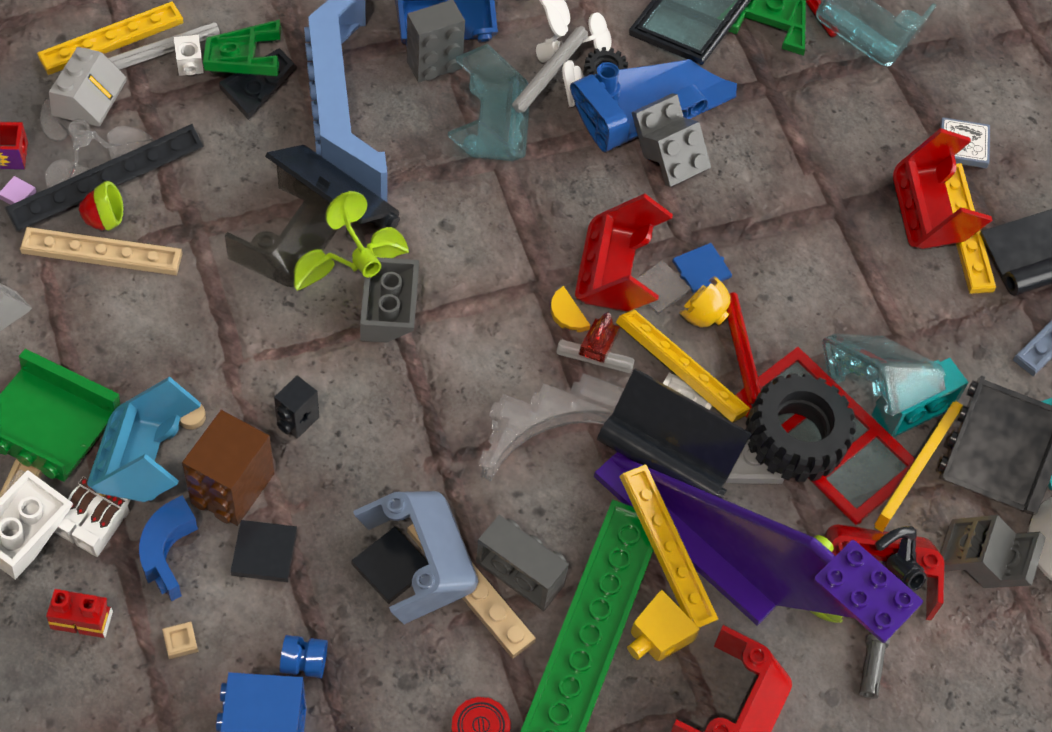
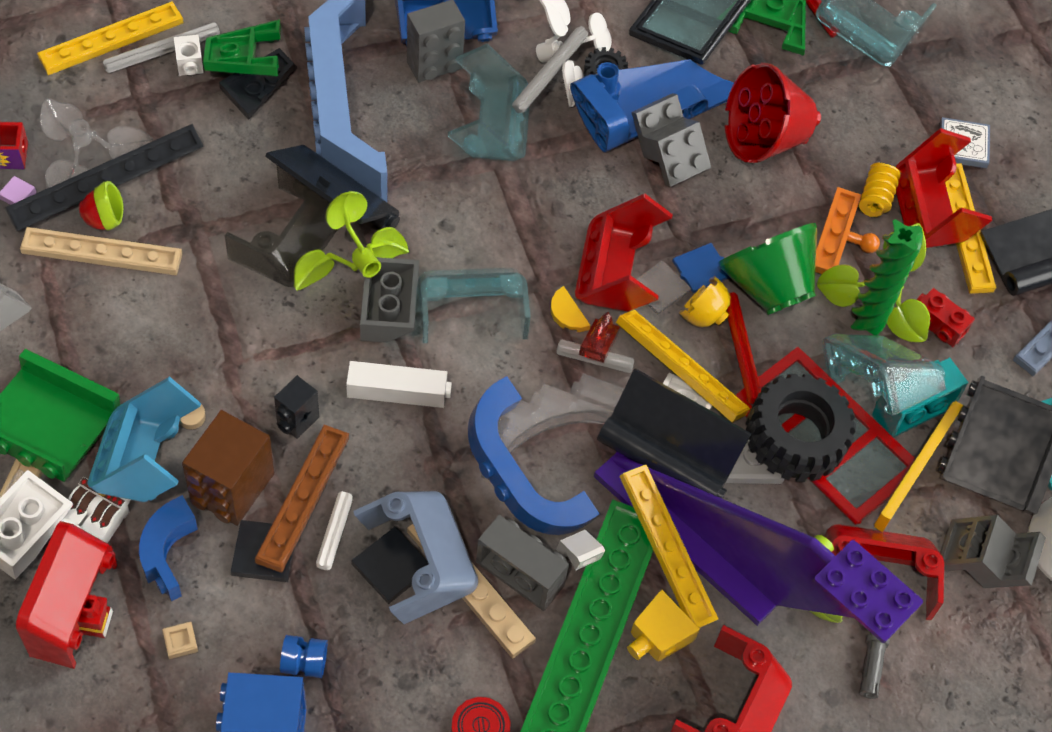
light grey slope [49,47,127,127] -> none
black piece [875,526,926,591] -> none
none -> windscreen [16,521,117,669]
none -> dark orange tile [255,425,349,573]
none -> white axle [316,491,353,570]
none -> white brick [346,361,452,408]
none -> clear light blue windscreen [419,268,531,343]
none -> blue arch [468,376,599,535]
none -> white slope [556,530,605,571]
none -> green cone [718,223,817,315]
none -> red cone [725,62,821,163]
none -> orange plate [815,187,880,274]
none -> lime plant [817,223,930,342]
none -> green piece [851,219,923,336]
none -> yellow piece [859,162,901,217]
none -> red brick [917,288,975,348]

